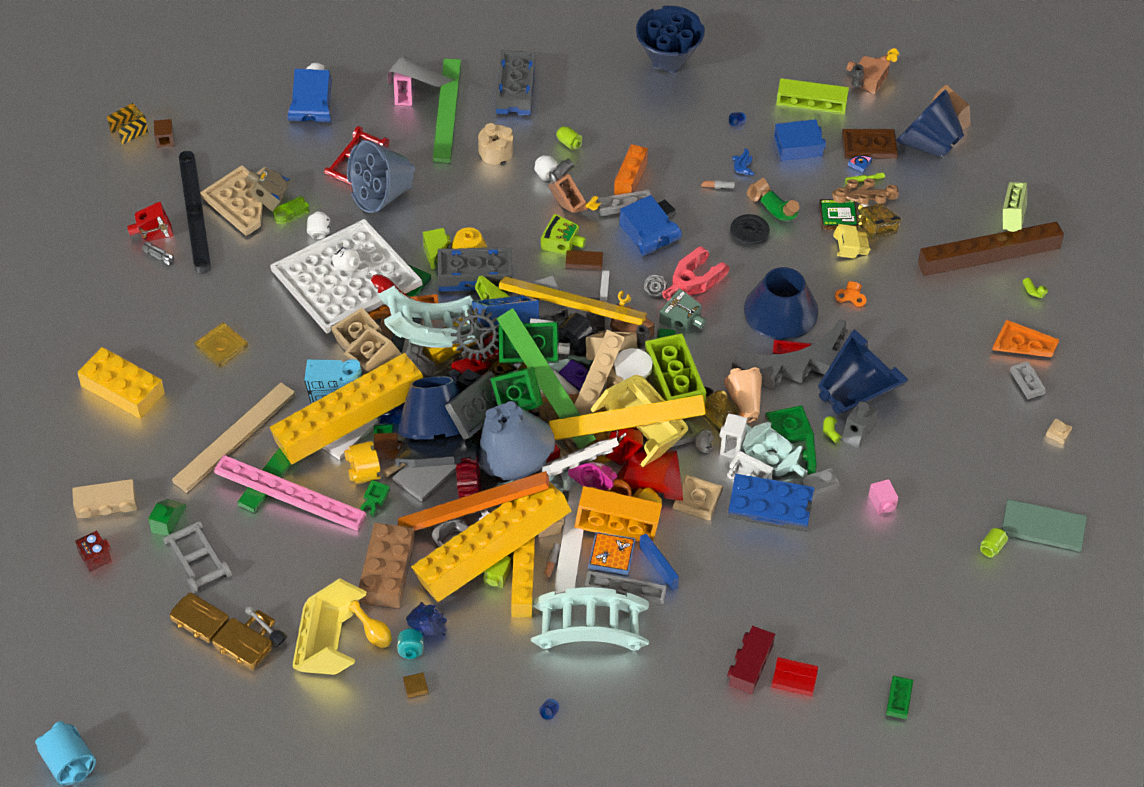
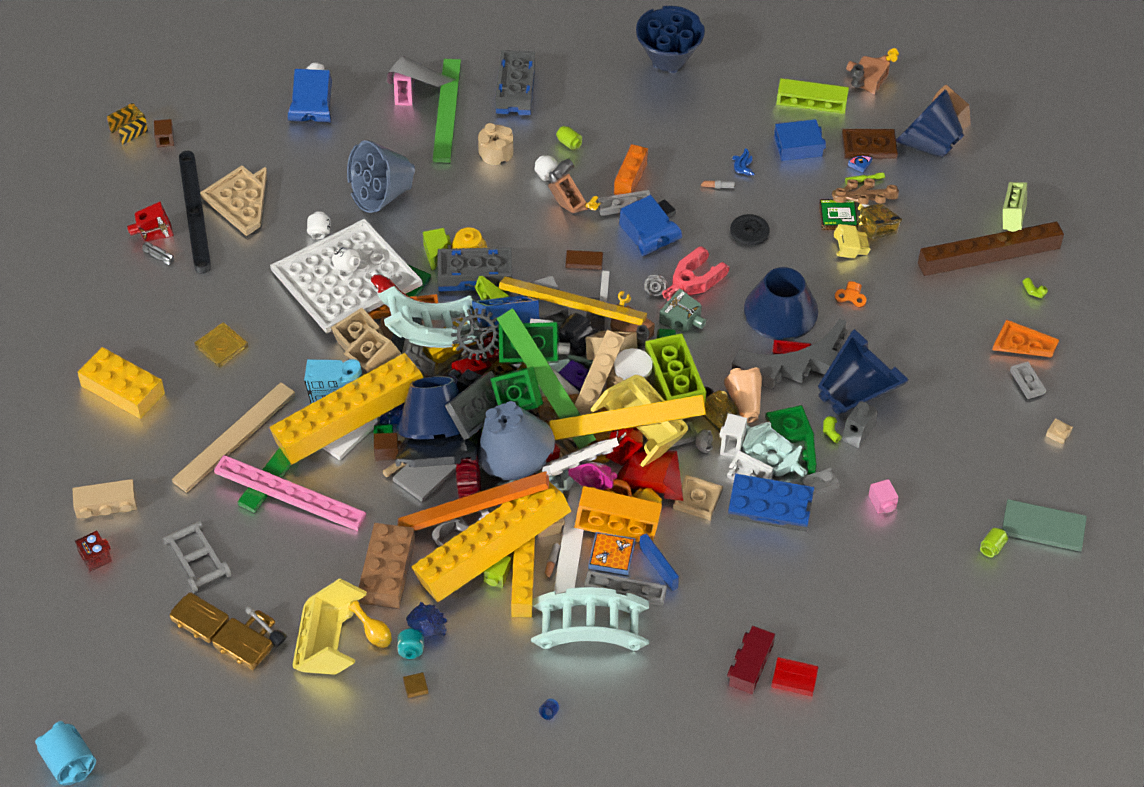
green slope [148,499,186,536] -> none
dark tan torso [246,168,291,211] -> none
clear neon green piece [273,196,310,224] -> none
red piece [324,126,390,185] -> none
yellow brick [344,441,381,484] -> none
green plate [360,480,391,517] -> none
lime torso [541,214,586,254] -> none
clear blue piece [728,112,746,127] -> none
piece [746,177,800,221] -> none
green plate [886,676,913,719] -> none

